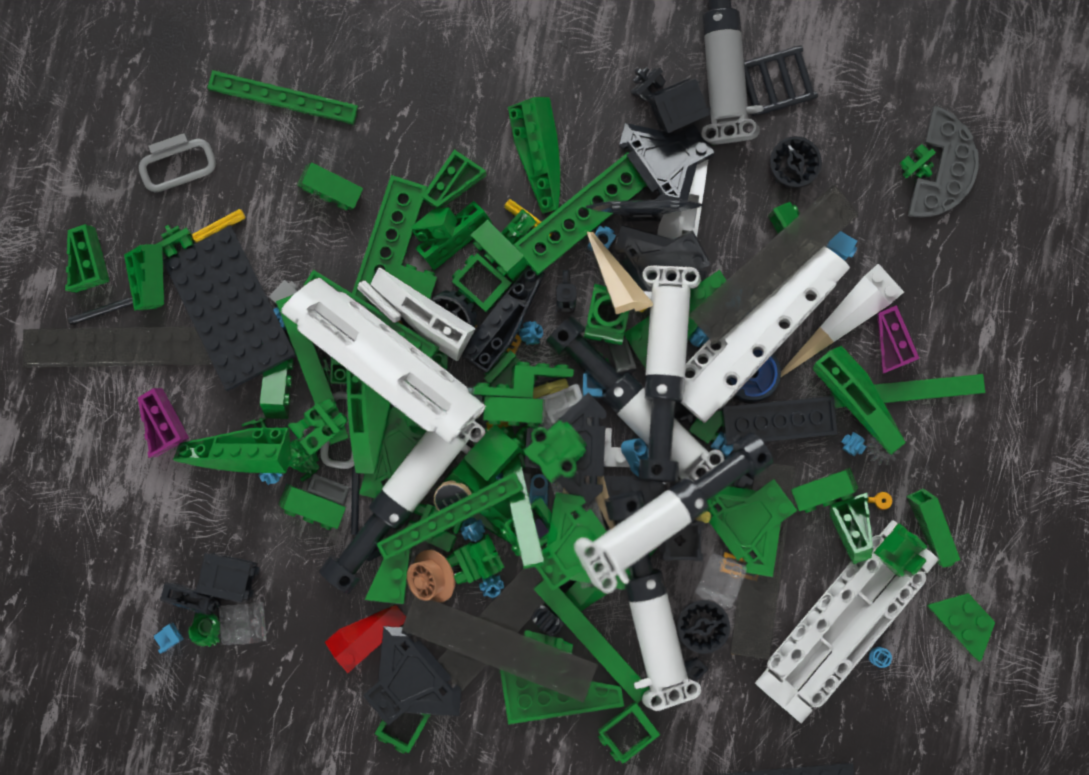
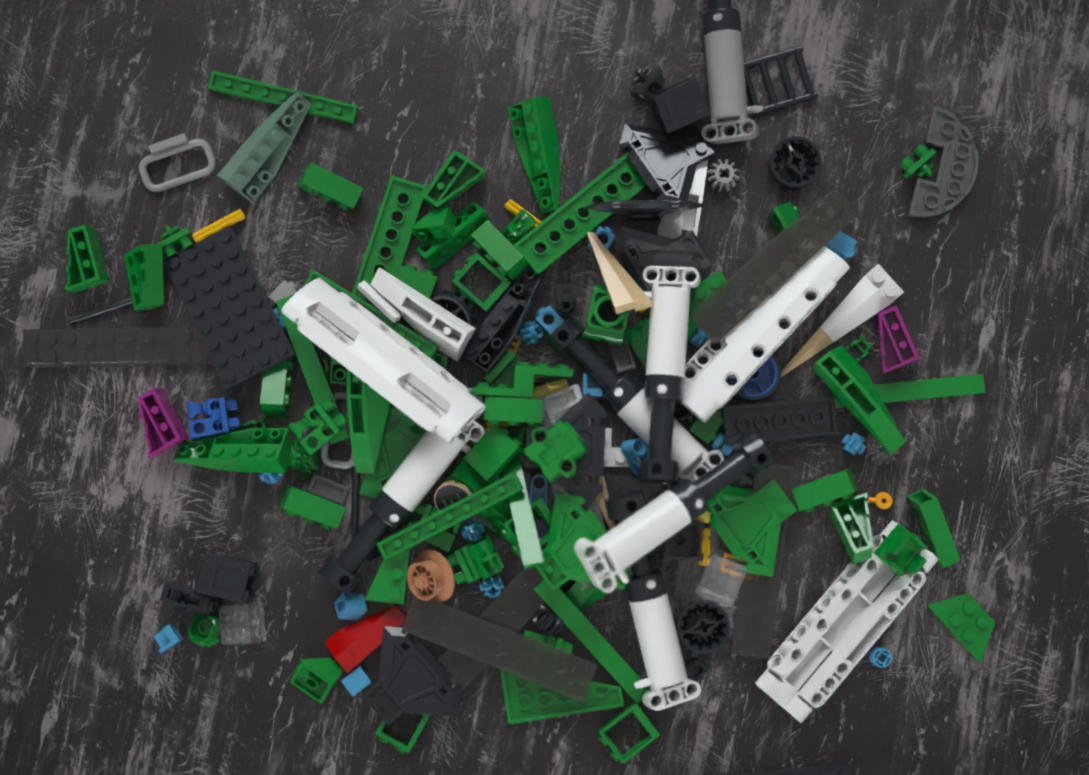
none -> blue hips [186,397,241,439]
none -> sand green wedge [217,92,311,204]
none -> green slope [290,658,344,704]
none -> dark azure panel [334,592,368,621]
none -> dark azure panel [341,665,371,696]
none -> dark azure brick [535,306,564,335]
none -> yellow axle [699,528,711,566]
none -> light grey gear [707,159,740,191]
none -> green piece [845,335,873,363]

